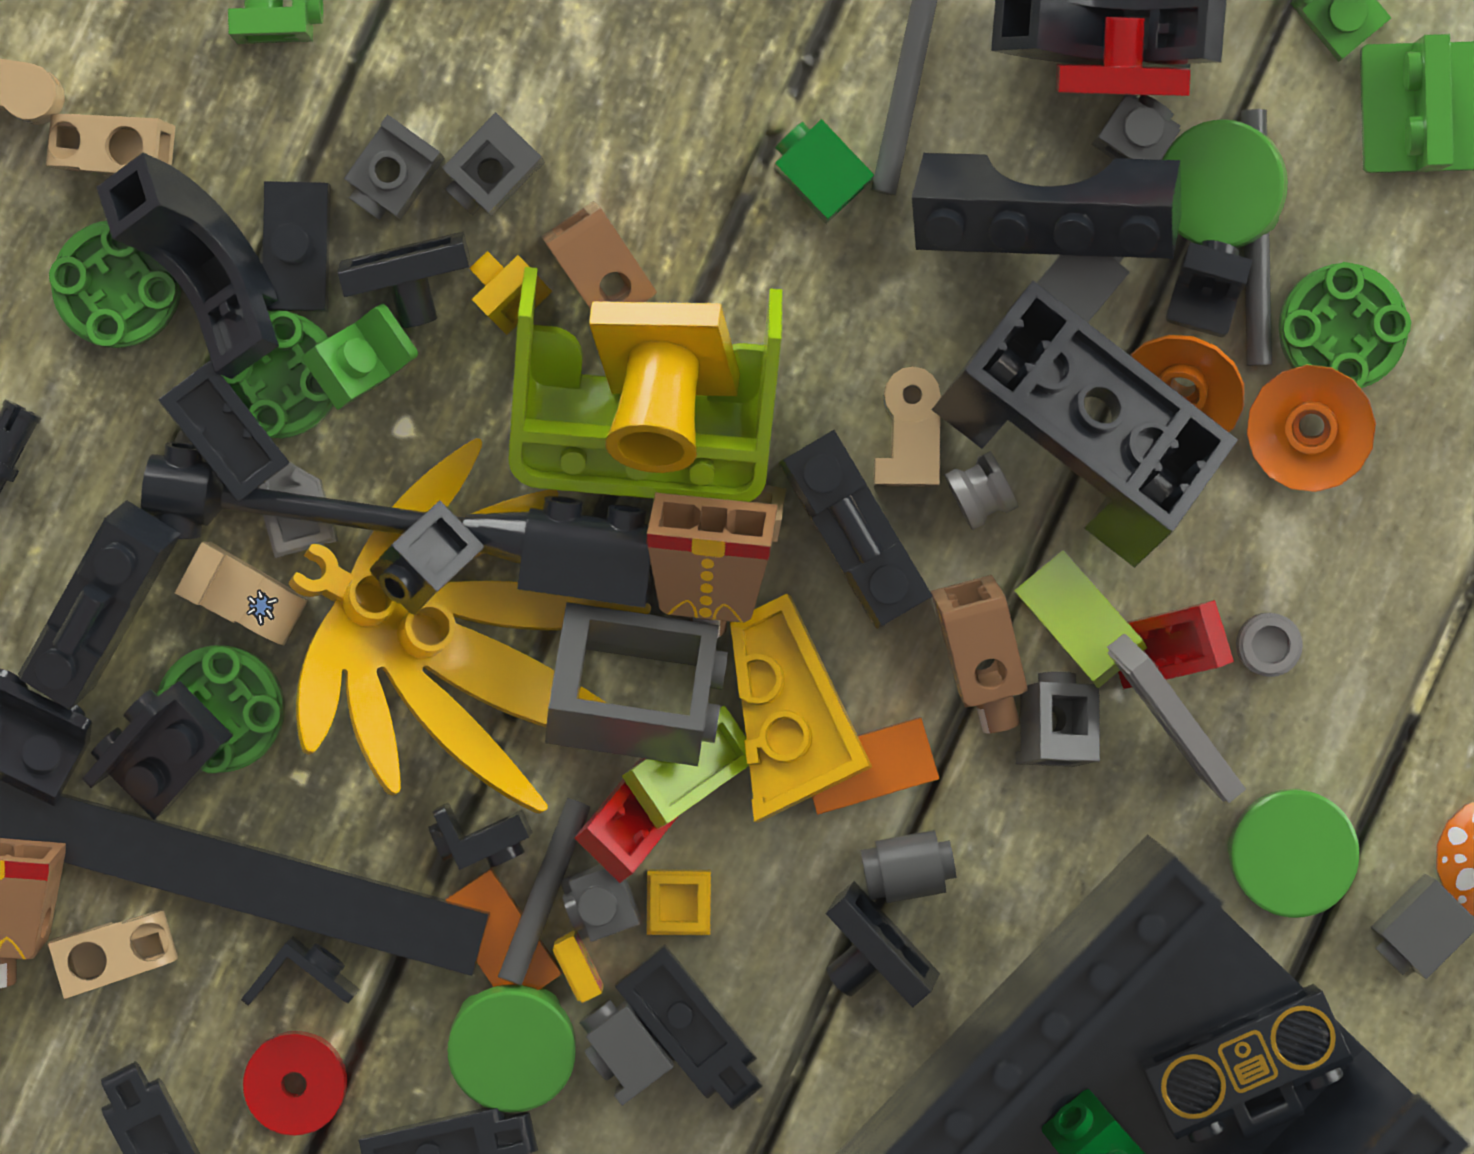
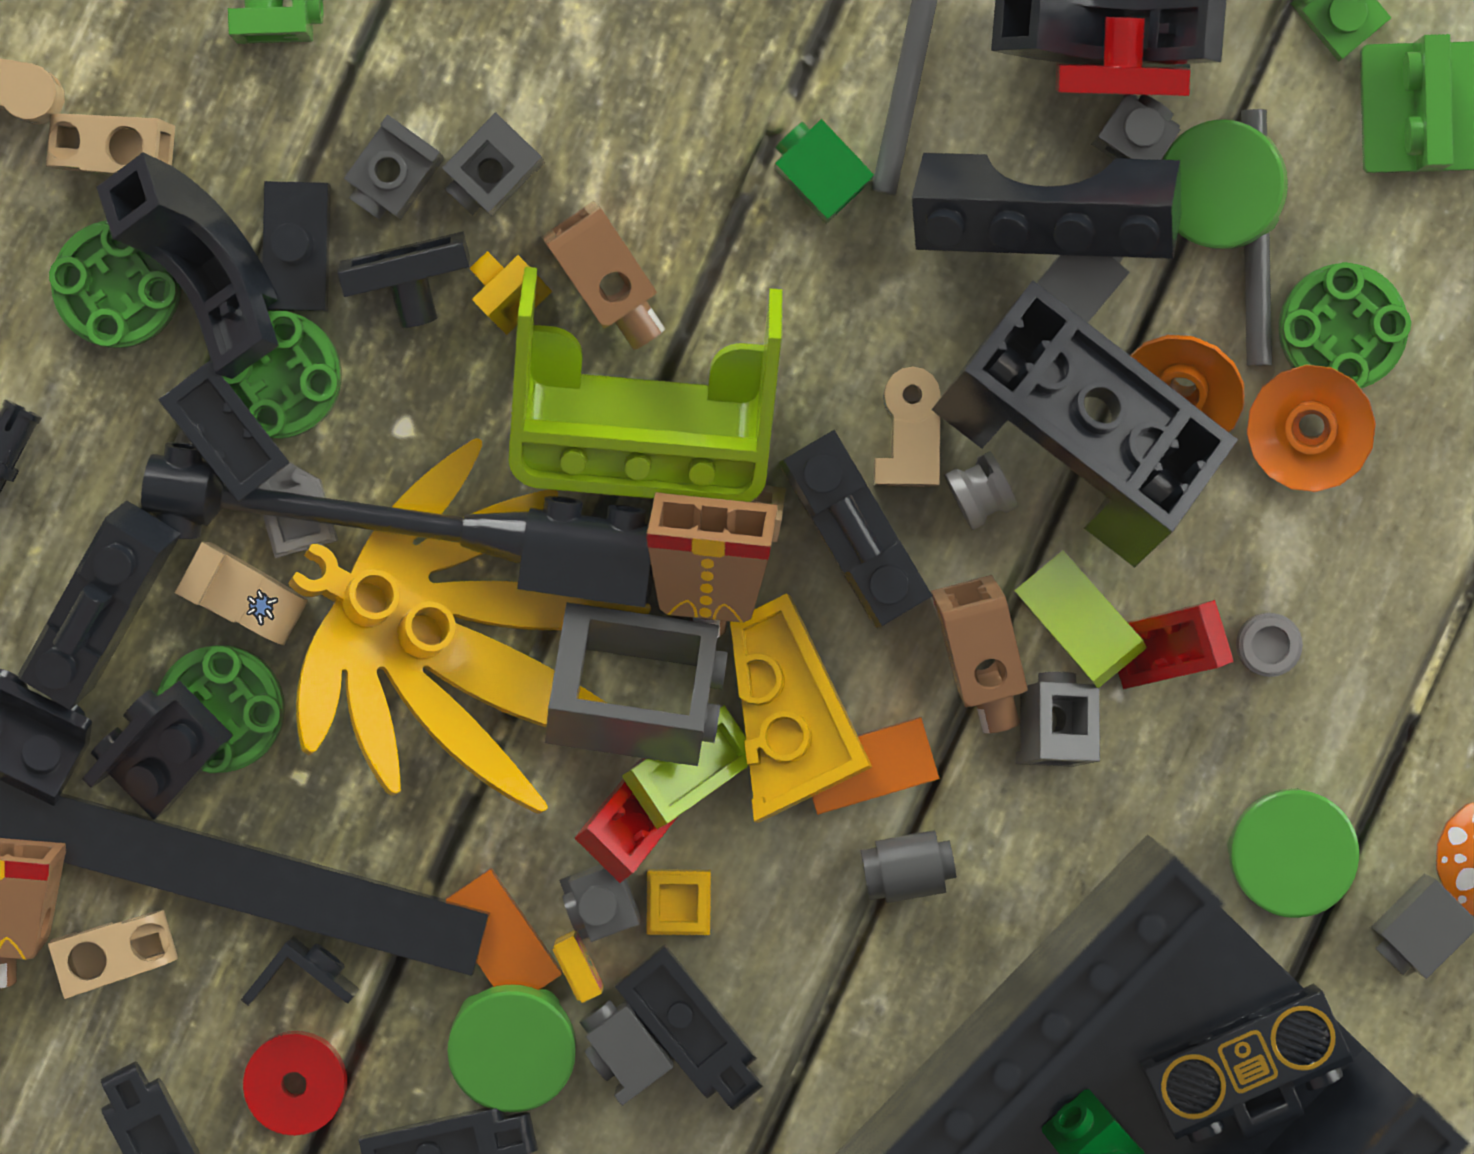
bright green bracket [301,304,418,410] -> none
bracket [370,500,485,615] -> none
black bracket [428,802,533,870] -> none
dark grey bar [498,798,591,986] -> none
yellow plant [589,302,740,473] -> none
black tile [826,881,940,1008] -> none
light grey tile [1107,633,1246,803] -> none
black bracket [1166,240,1253,338] -> none

